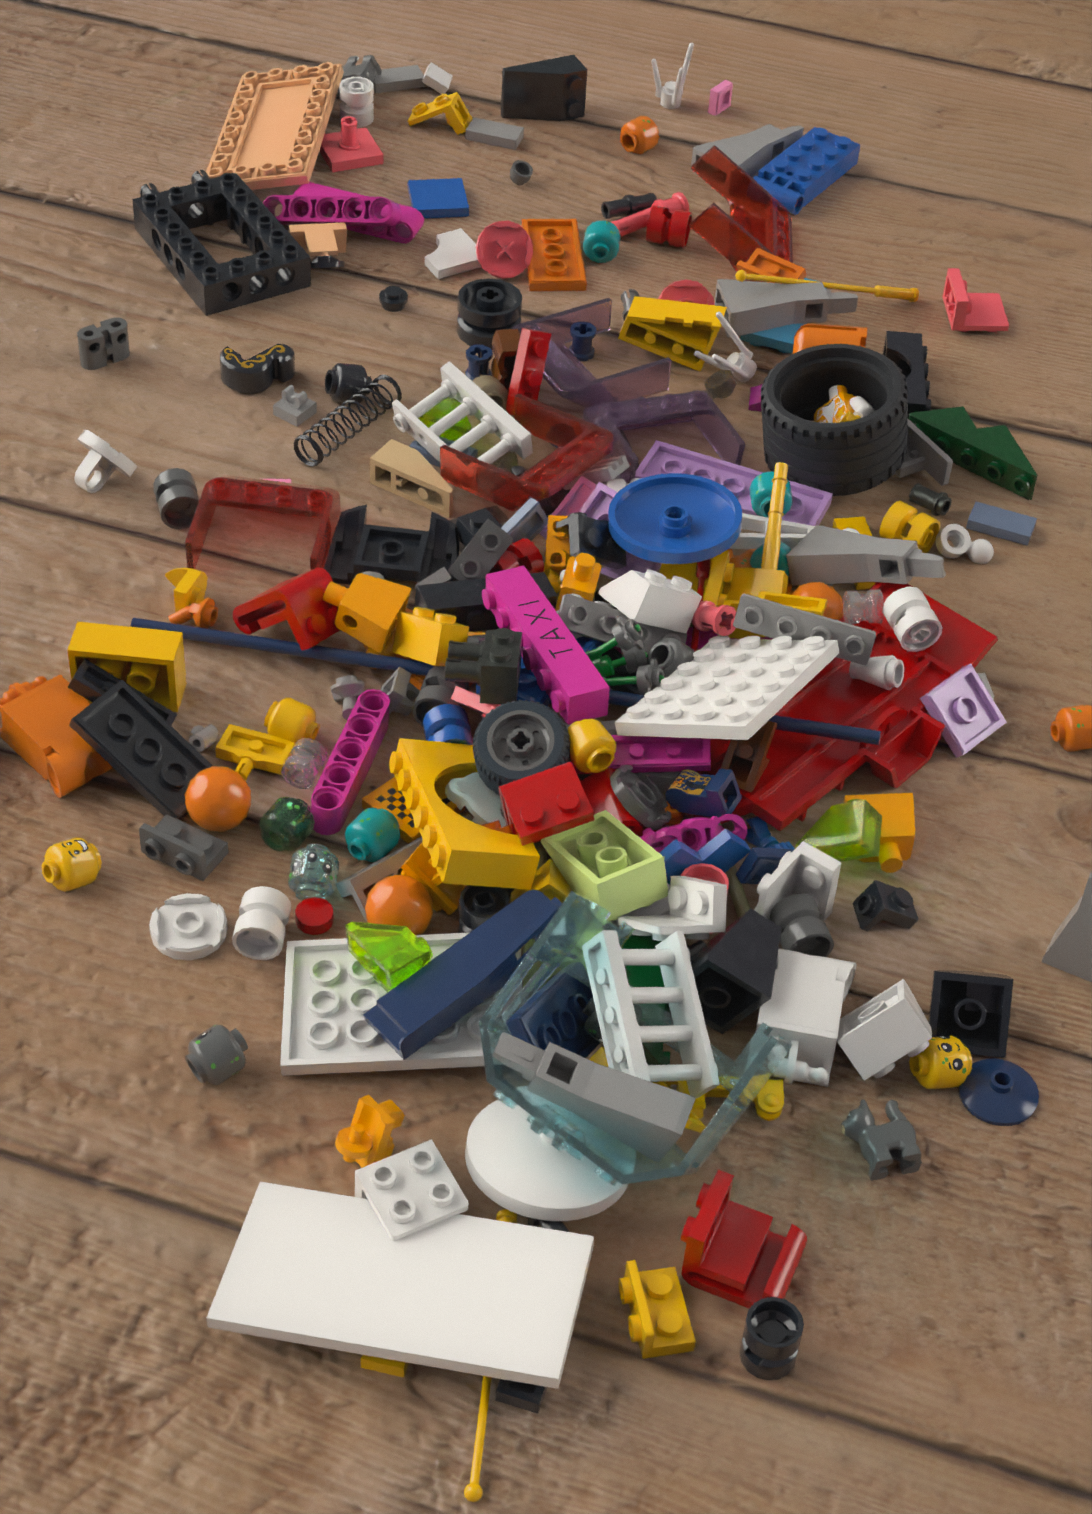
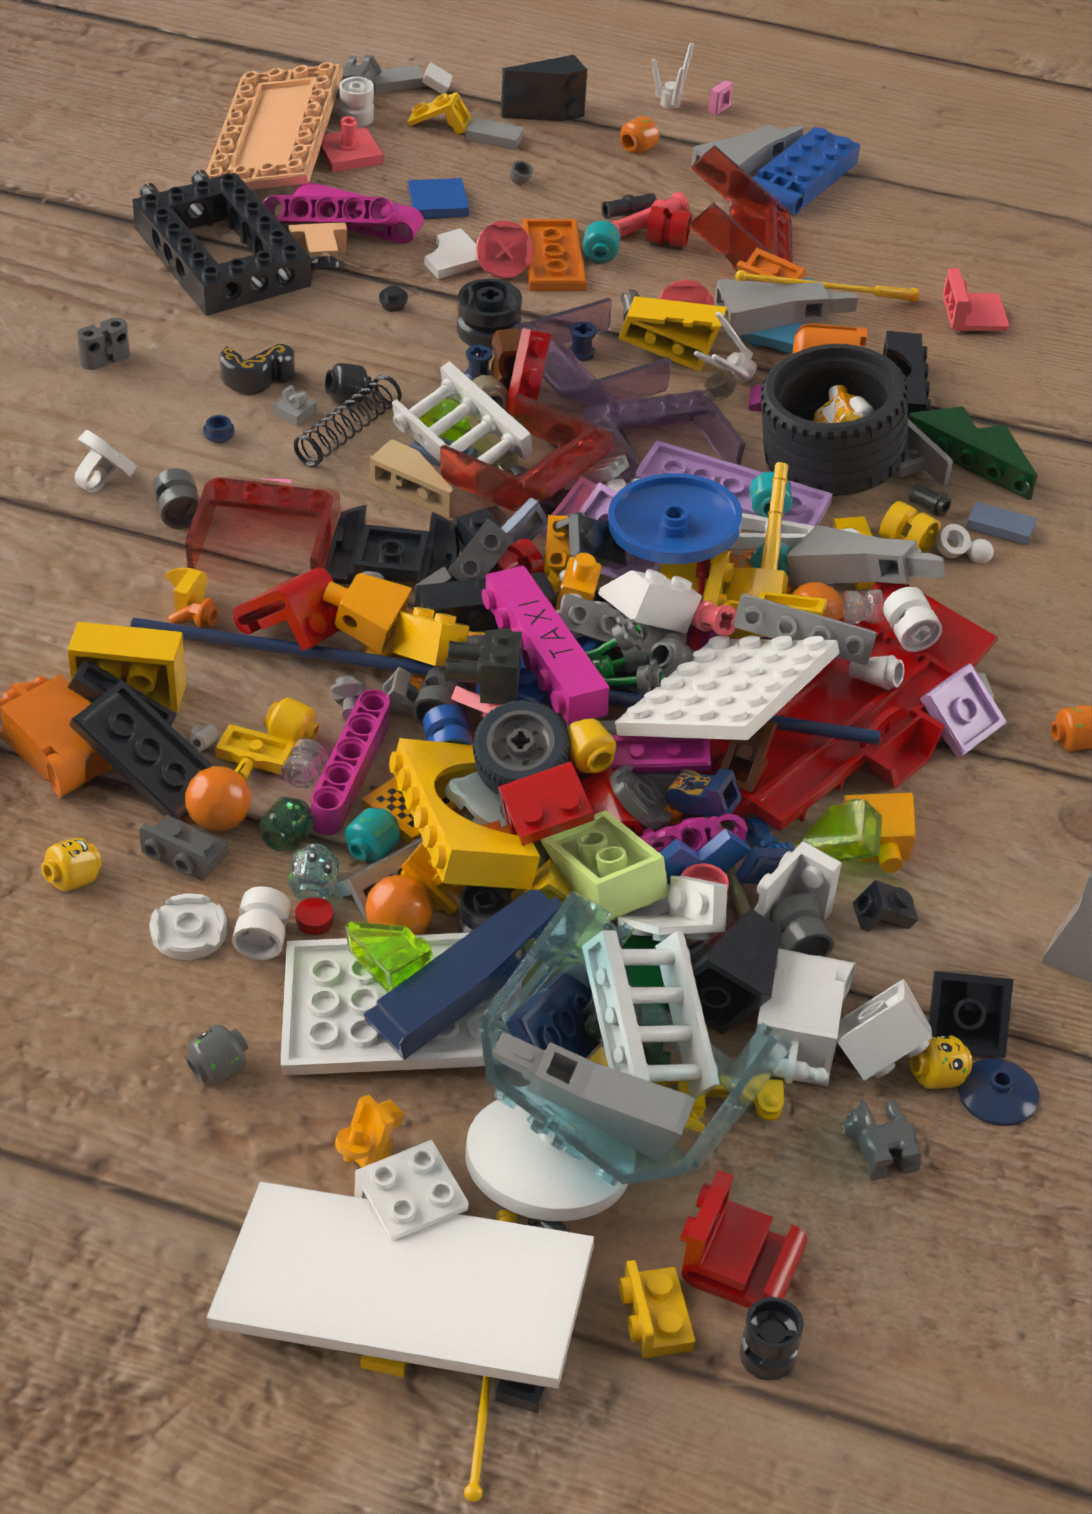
none -> dark blue plate [203,415,235,443]

